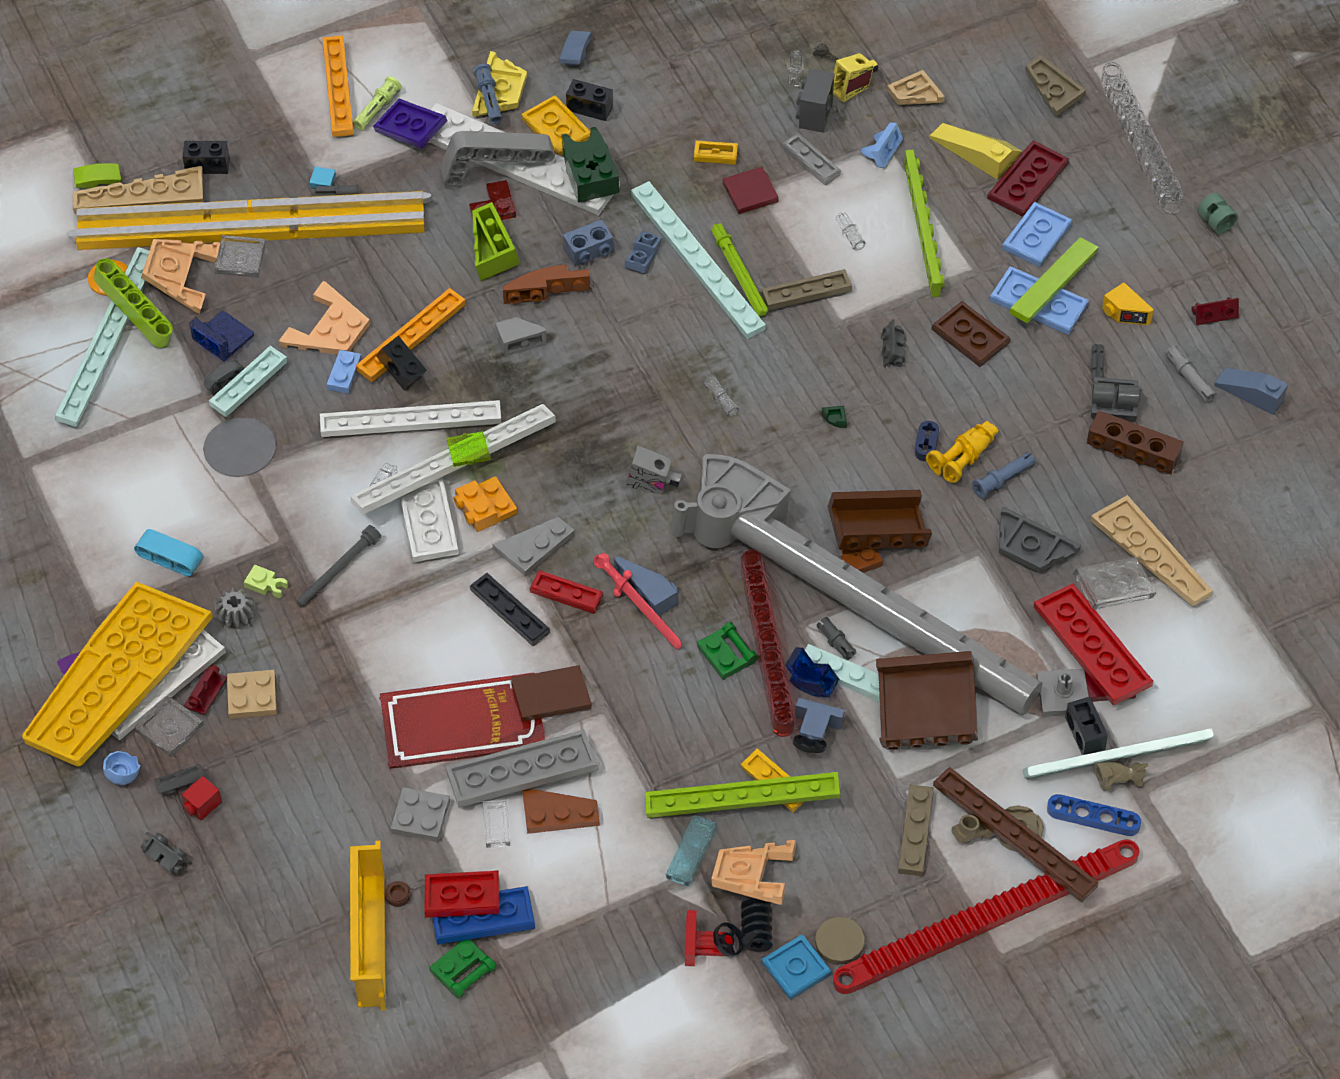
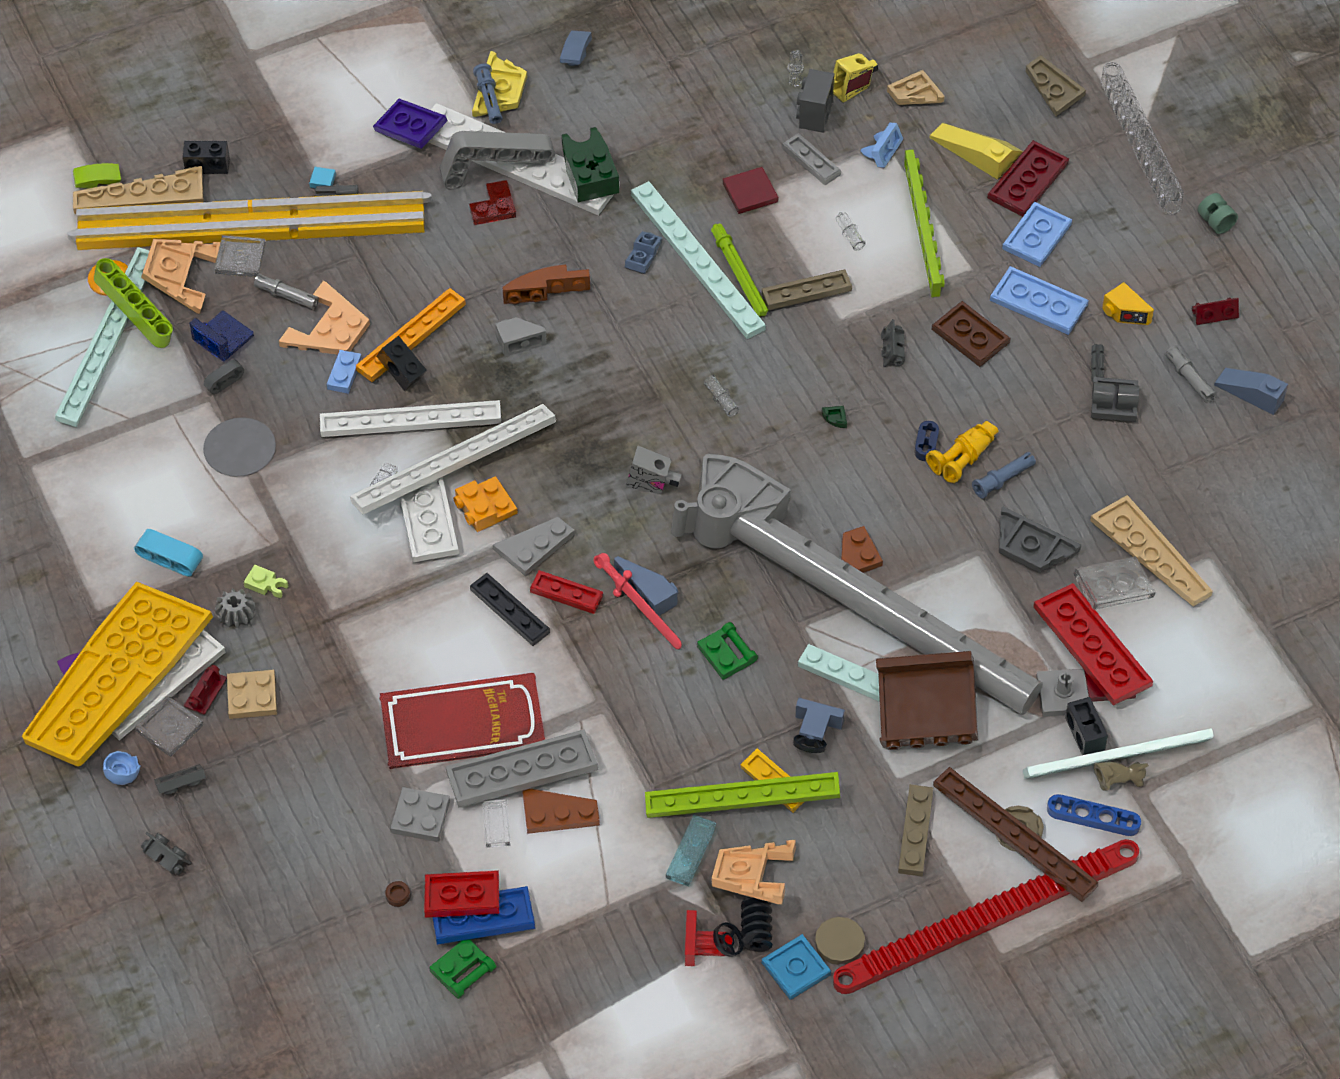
red brick [181,776,222,820] -> none
light aqua plate [209,345,287,417] -> none
dark grey piece [297,525,382,606] -> none
light orange plate [322,35,354,137] -> none
yellow piece [350,840,386,1011] -> none
yellowish green pin [353,76,402,131] -> none
clear neon green piece [446,431,491,467] -> none
lime wedge [472,202,520,281] -> none
reddish brown tile [510,665,592,722] -> none
yellow tile [521,95,590,156] -> none
sand blue brick [563,219,614,266] -> none
black brick [566,79,613,121] -> none
yellow tile [694,140,738,165] -> none
clear red beam [741,550,794,737] -> none
clear blue brick [785,647,840,697] -> none
clear smoke hand [813,44,839,63] -> none
dark grey pin [816,617,856,660] -> none
reddish brown panel [827,490,932,550] -> none
dark tan plate [952,814,995,843] -> none
lime tile [1009,237,1098,324] -> none
reddish brown brick [1087,410,1184,475] -> none
none -> light grey pin [254,273,319,310]

